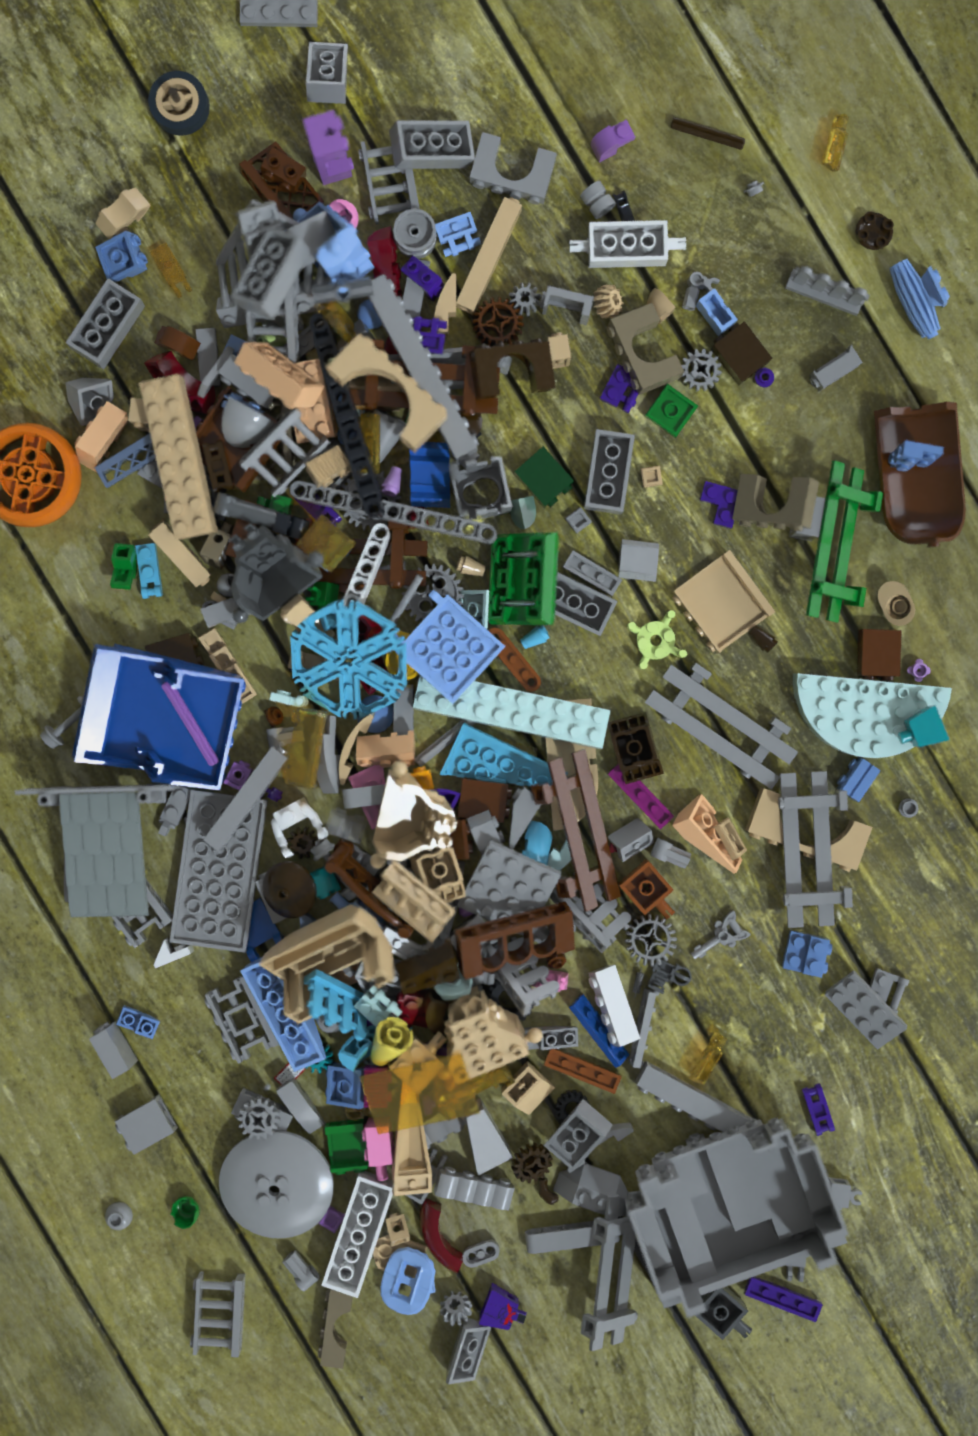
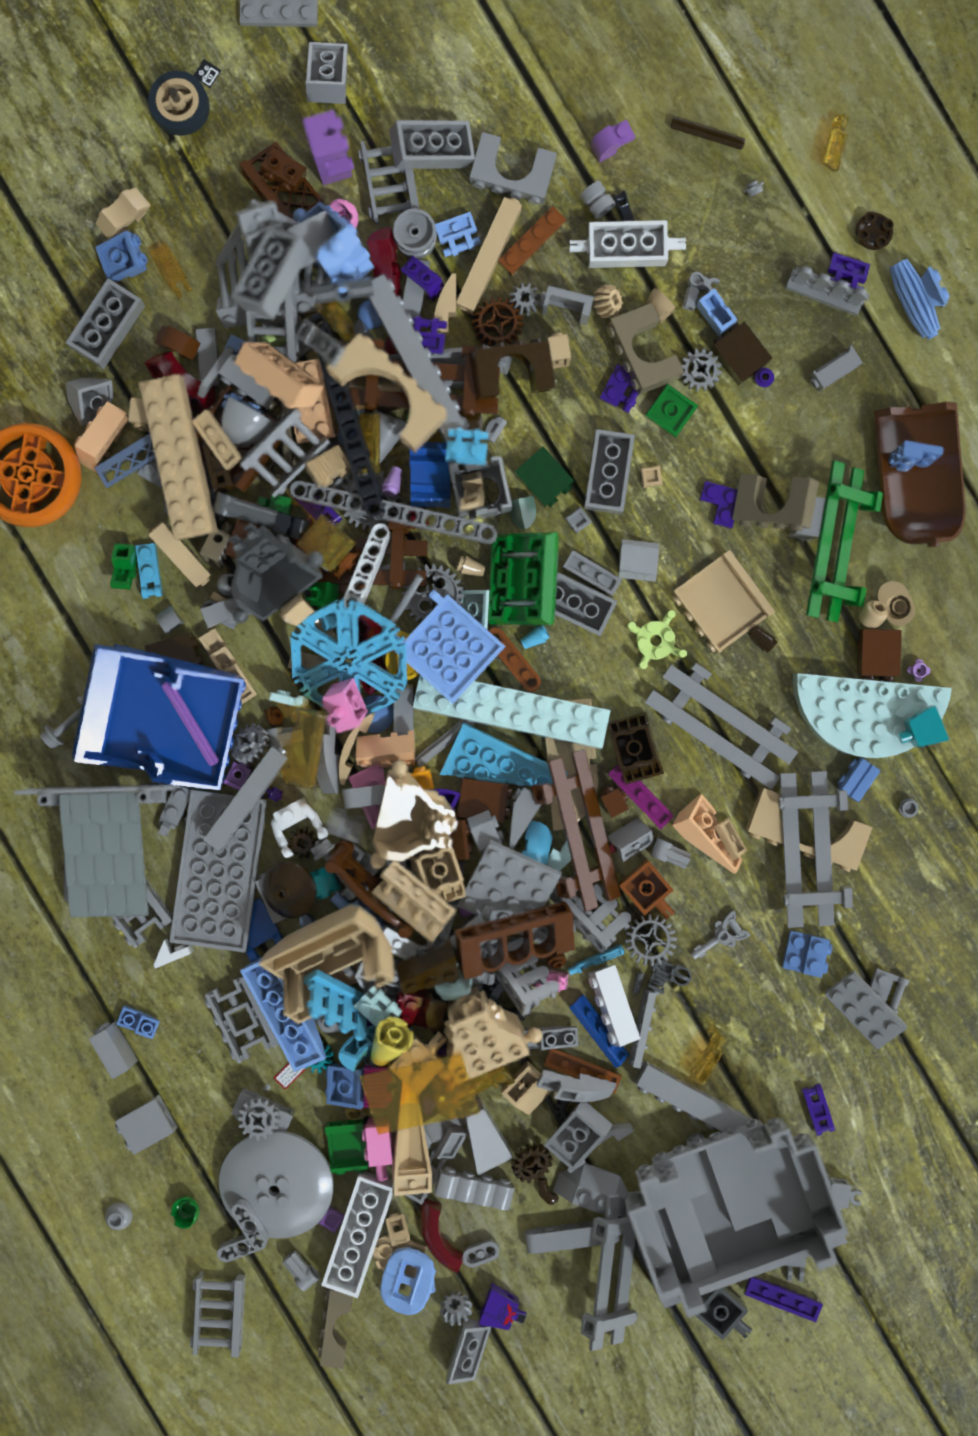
light grey slope [276,1077,326,1134] -> none
none -> light grey brick [155,604,185,634]
none -> tan plate [192,410,243,470]
none -> black sticker [193,59,222,88]
none -> light grey beam [217,1199,269,1262]
none -> light grey gear [230,723,270,765]
none -> light grey slope [295,319,345,367]
none -> bright pink brick [322,678,368,733]
none -> dark orange plate [334,549,363,581]
none -> light grey tile [435,1127,468,1159]
none -> medium azure plate [446,427,488,465]
none -> tan slope [460,470,484,511]
none -> light grey piece [485,415,507,443]
none -> dark orange plate [498,206,566,276]
none -> light grey slope [536,1070,616,1102]
none -> medium azure piece [568,944,624,975]
none -> reddish brown brick [599,785,629,818]
none -> dark purple plate [827,253,870,289]
none -> tan head [858,600,888,629]

